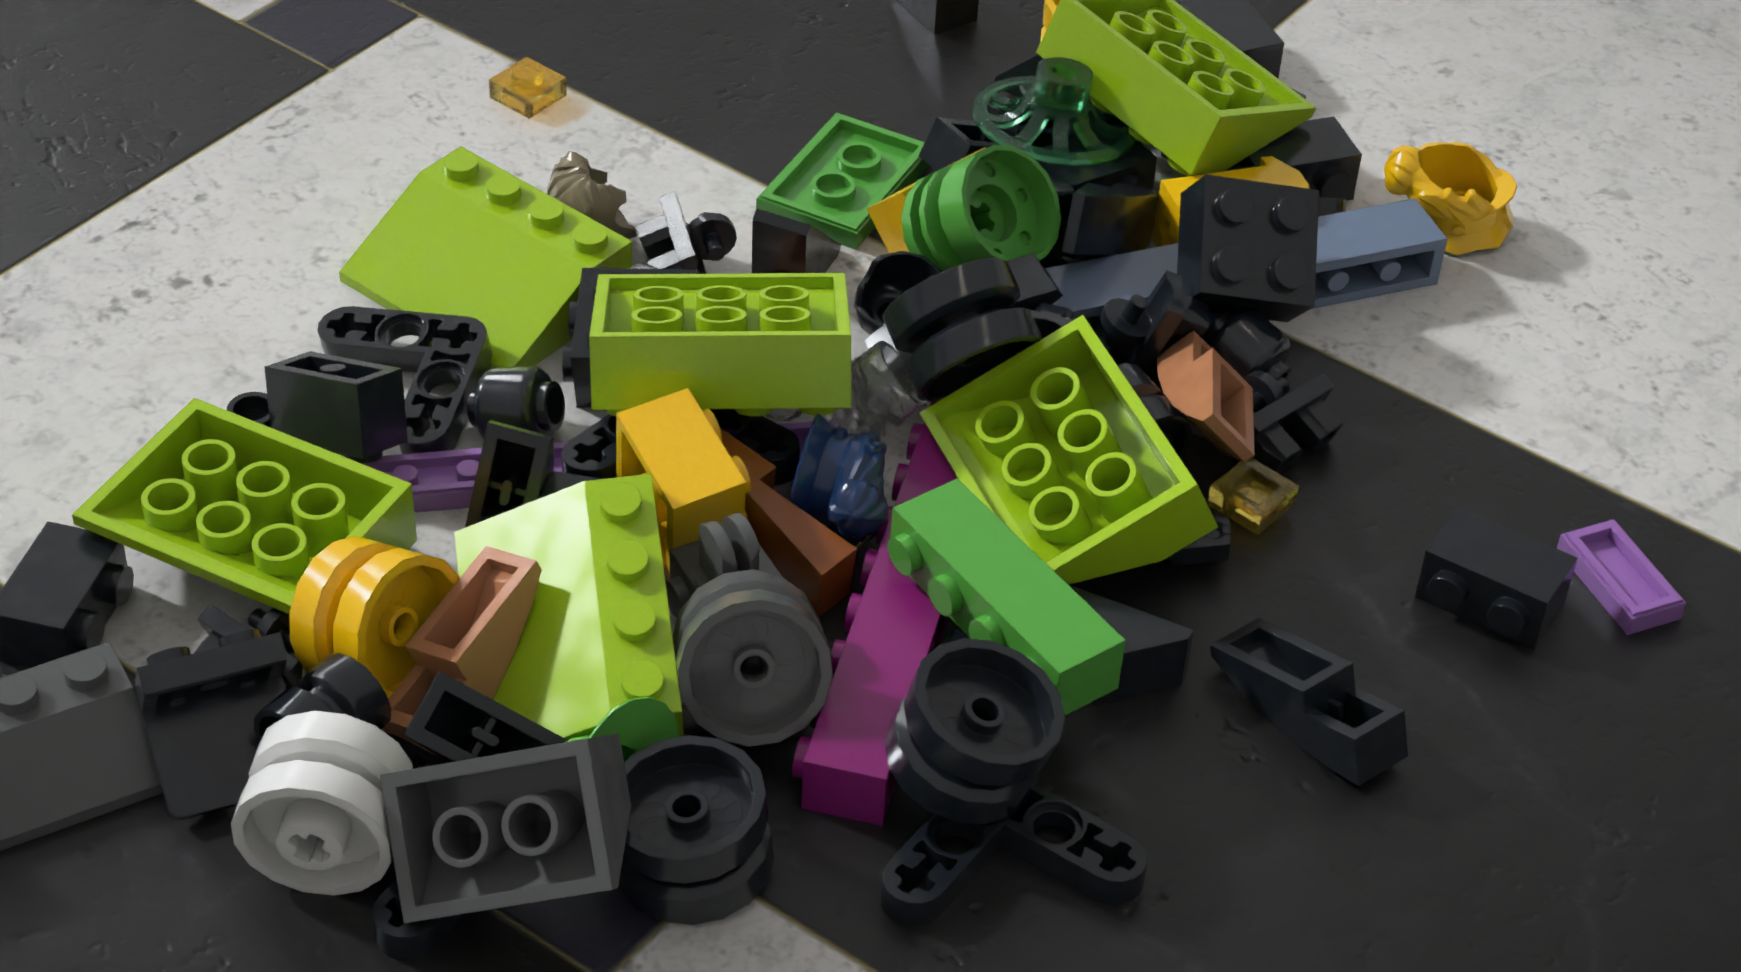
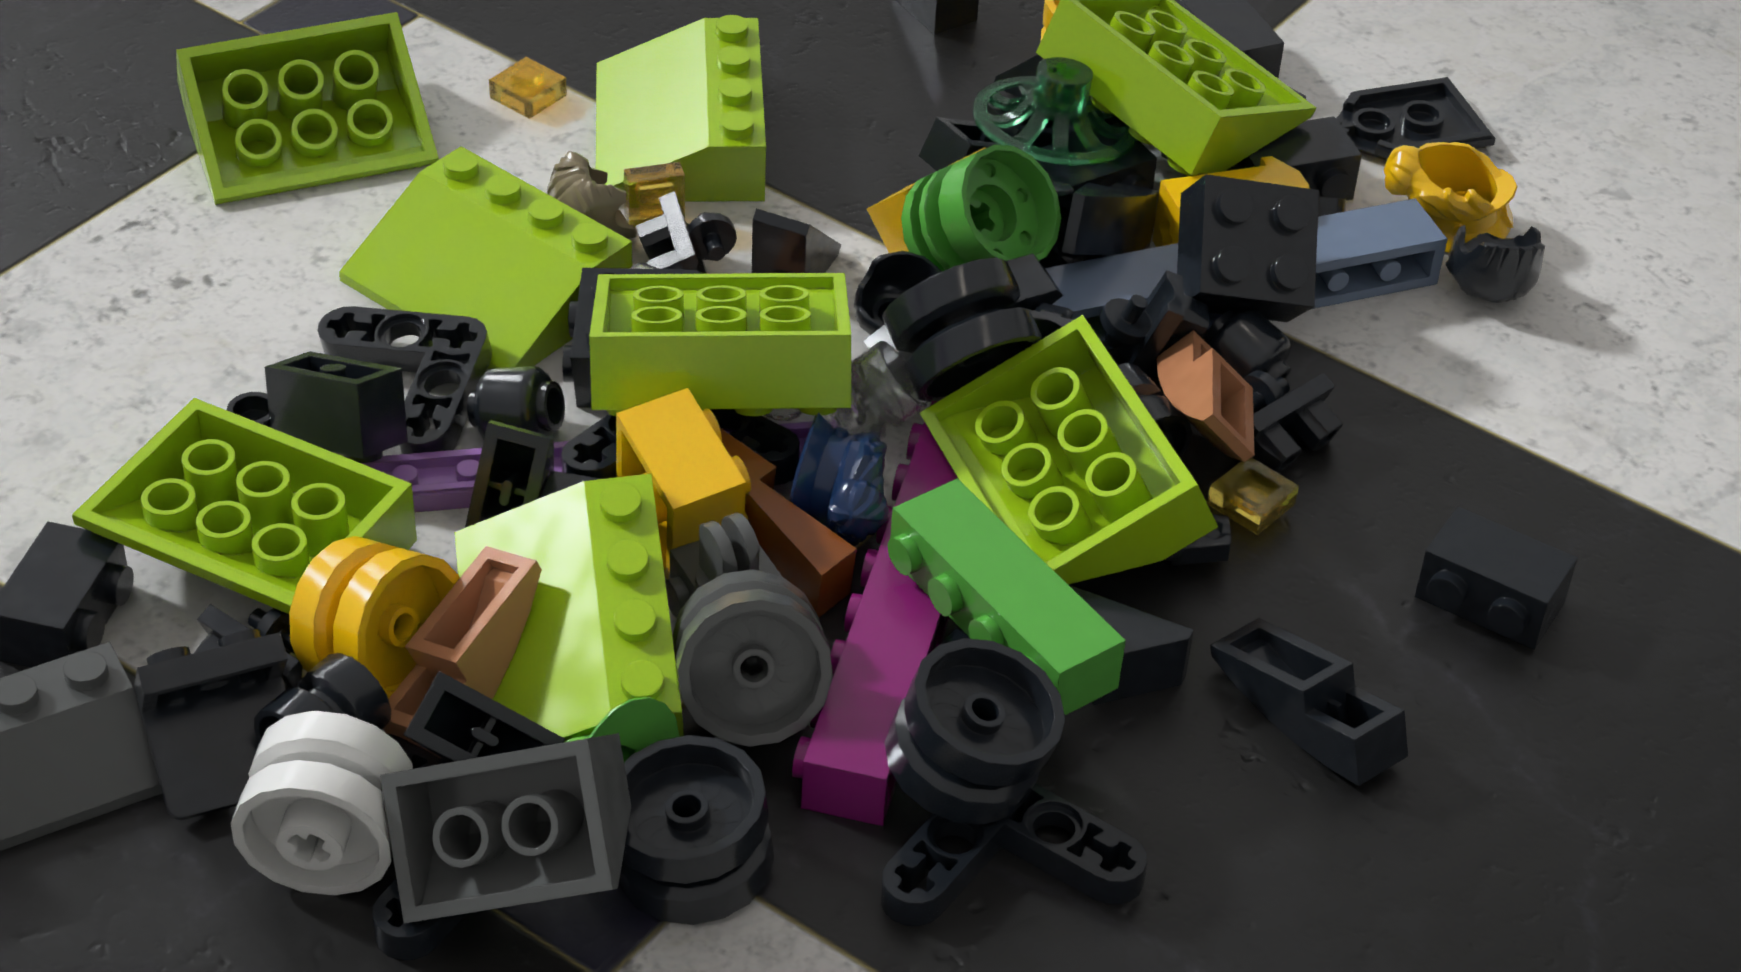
bright green tile [756,113,929,249] -> none
medium lavender tile [1557,519,1687,635] -> none
none -> lime slope [176,12,439,205]
none -> lime slope [595,15,766,202]
none -> clear yellow plate [624,162,685,228]
none -> black tile [1336,77,1496,160]
none -> black hair [1446,225,1545,303]

